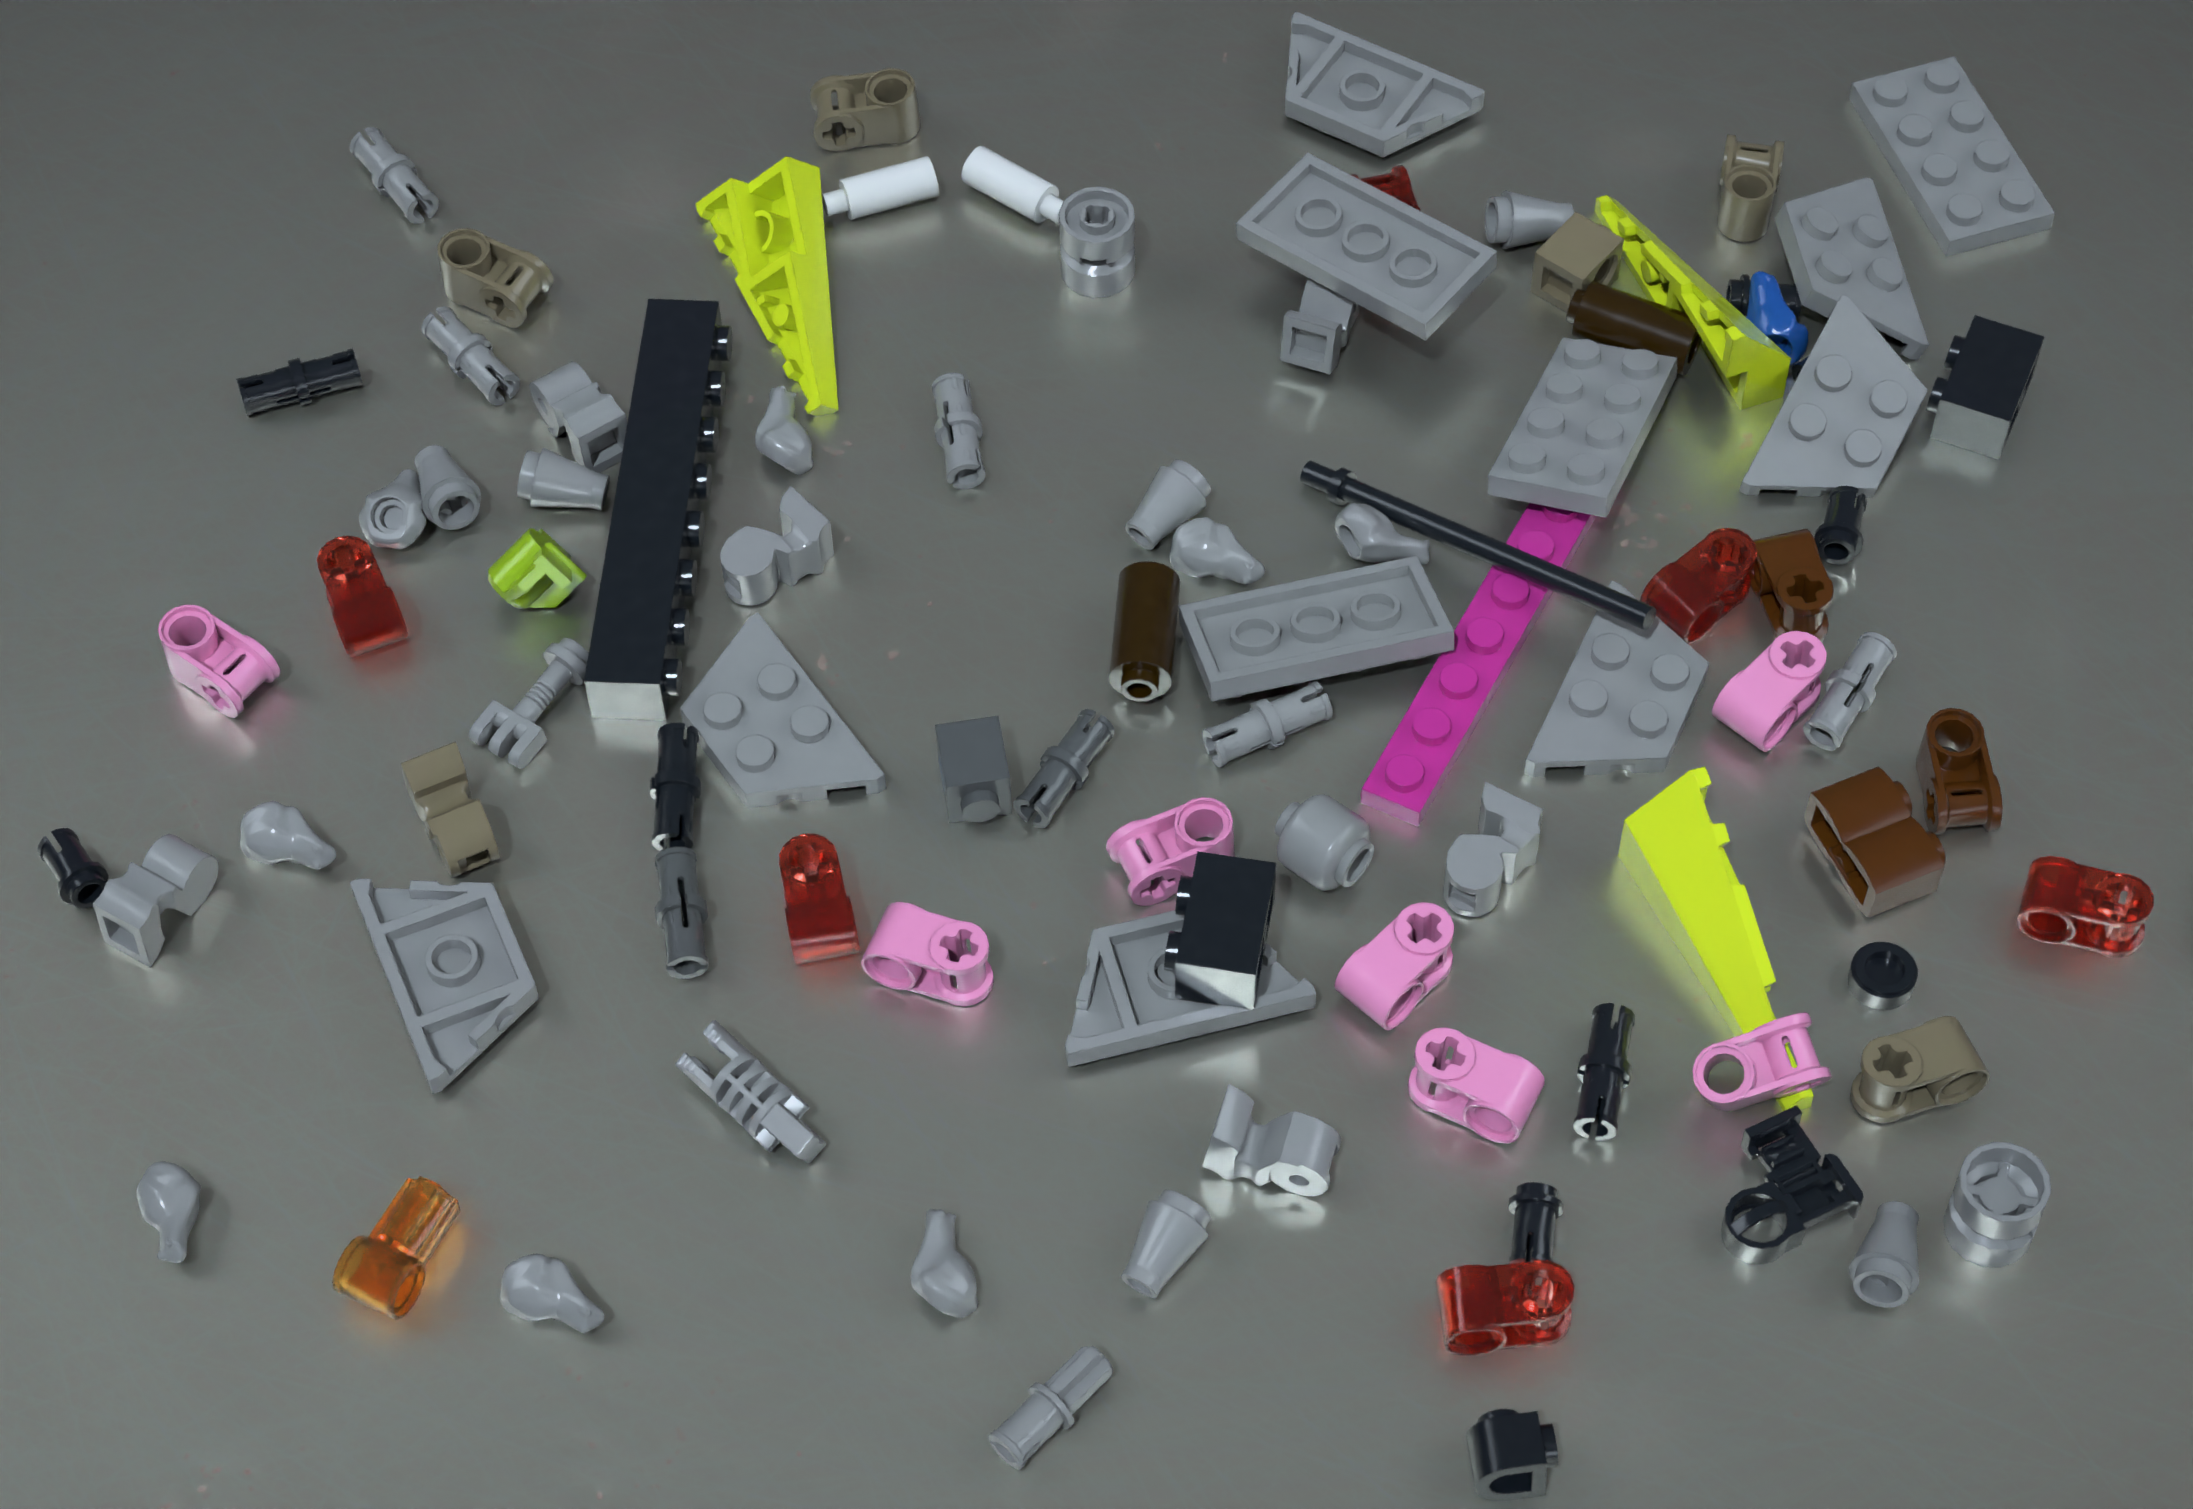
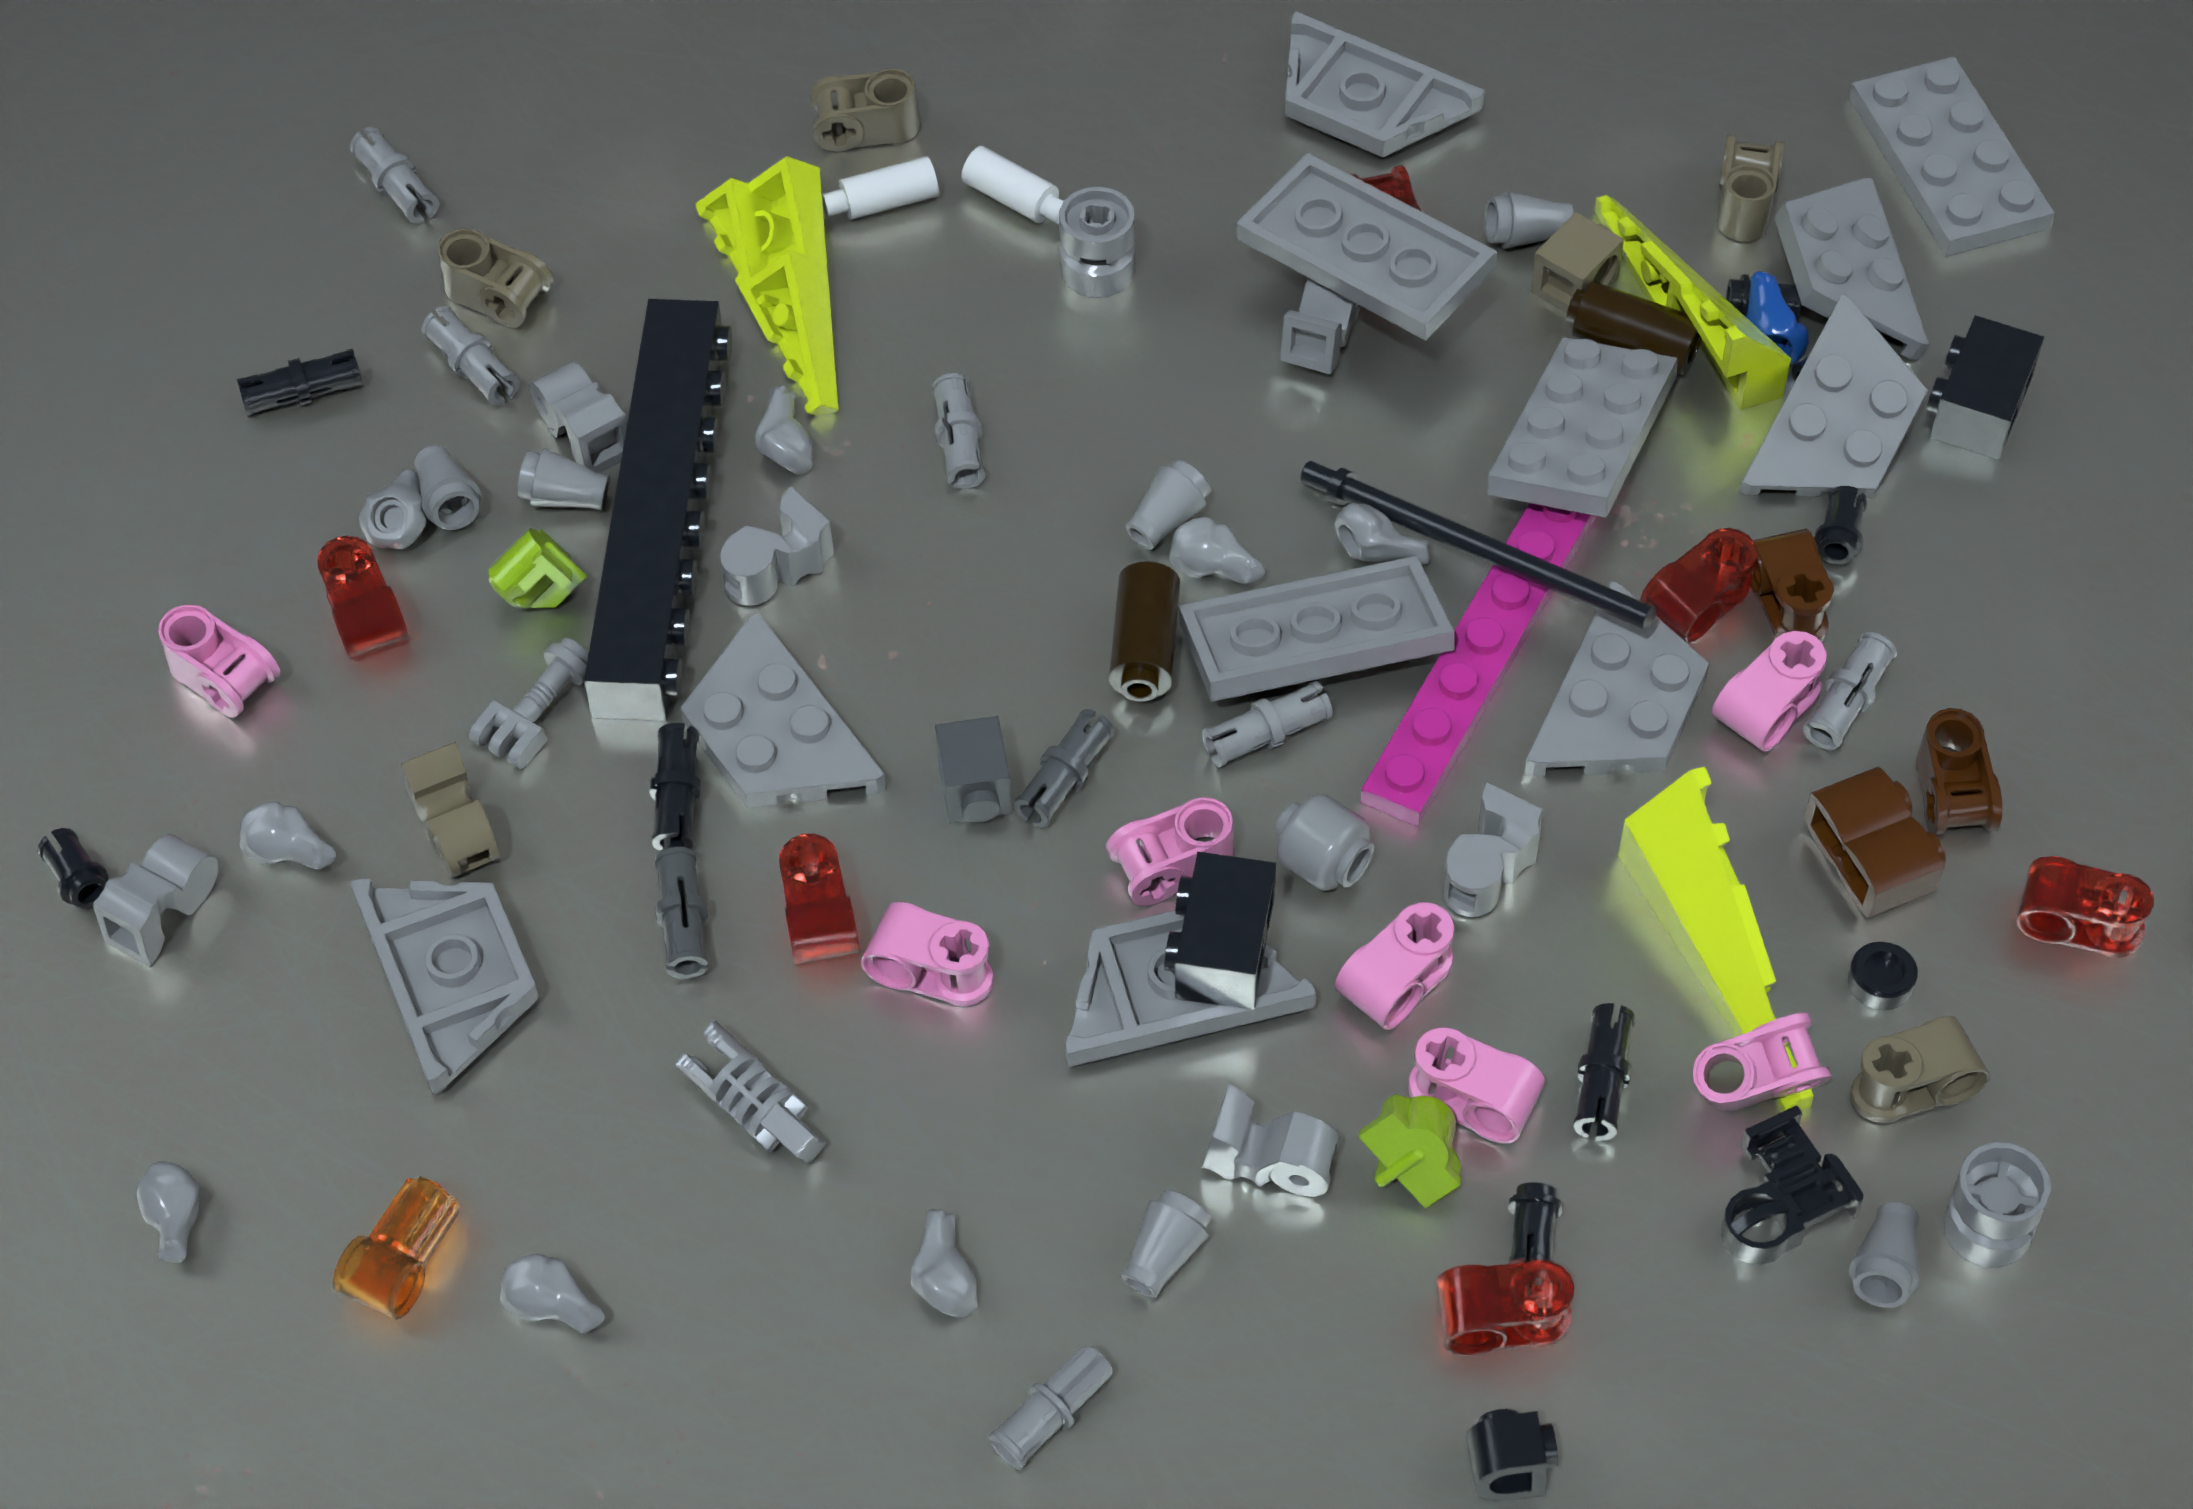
none -> lime piece [1358,1094,1462,1209]

